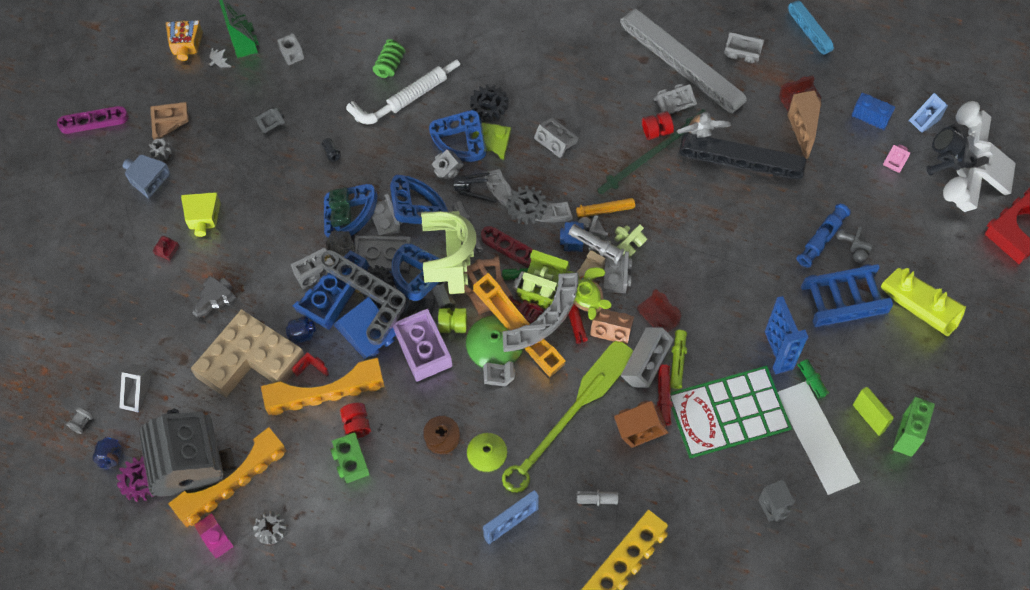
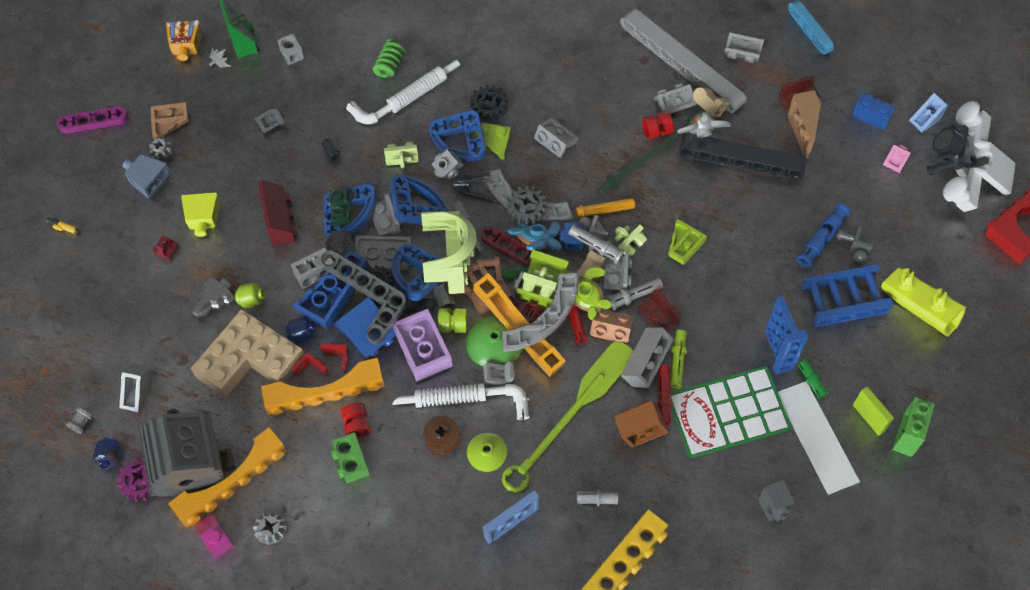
none -> yellow piece [46,217,80,234]
none -> lime head [235,282,266,308]
none -> dark red slope [258,180,297,247]
none -> red bracket [320,342,349,374]
none -> yellowish green hips [384,142,419,168]
none -> white piece [392,383,530,420]
none -> dark azure animal [508,221,562,252]
none -> light grey pin [605,277,663,311]
none -> lime wing [669,219,707,265]
none -> tan leg [693,88,730,117]

